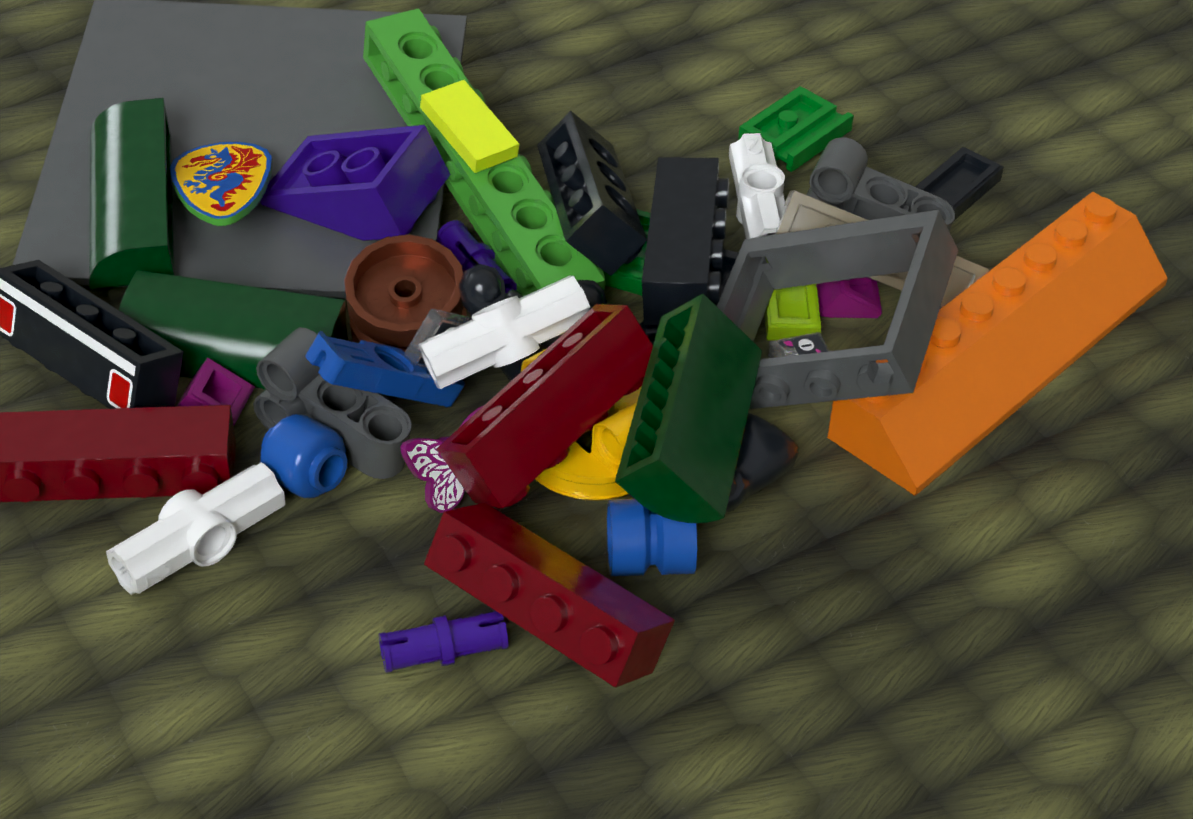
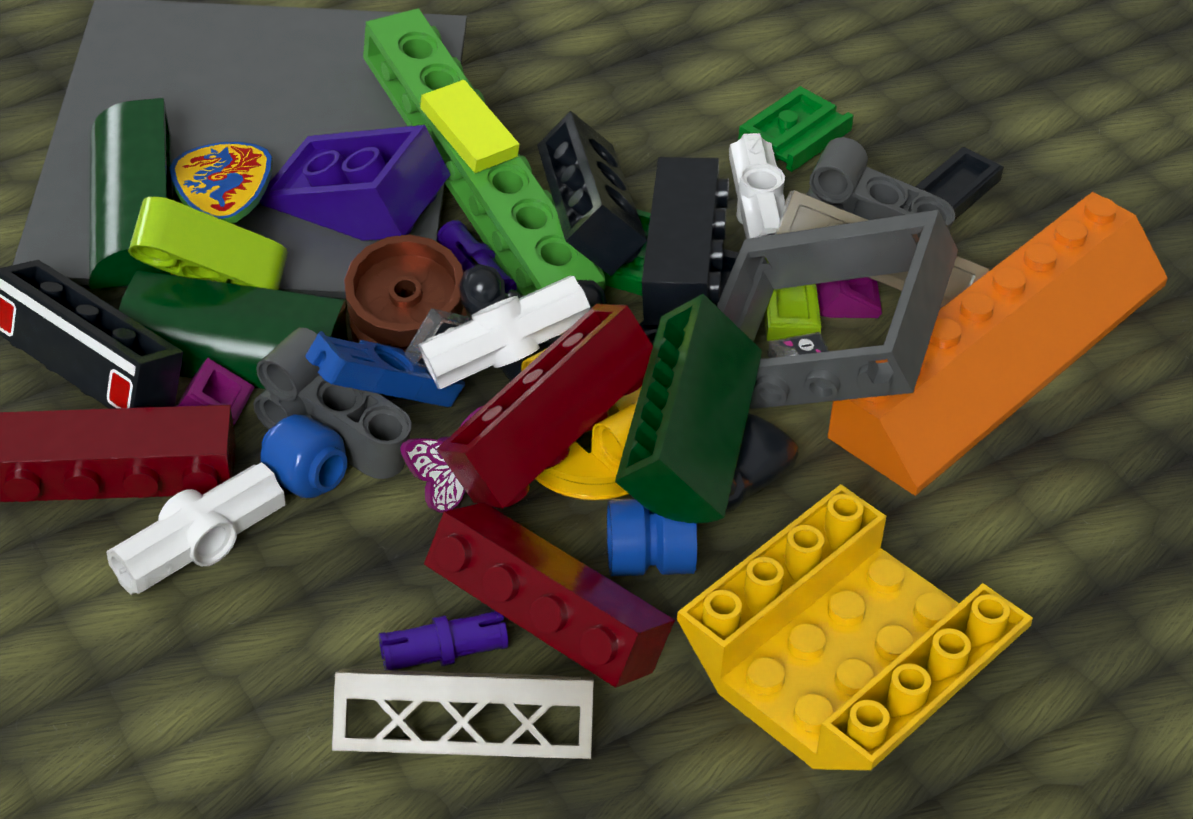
none -> lime beam [128,196,288,290]
none -> fence [332,668,594,759]
none -> yellow slope [677,484,1033,770]

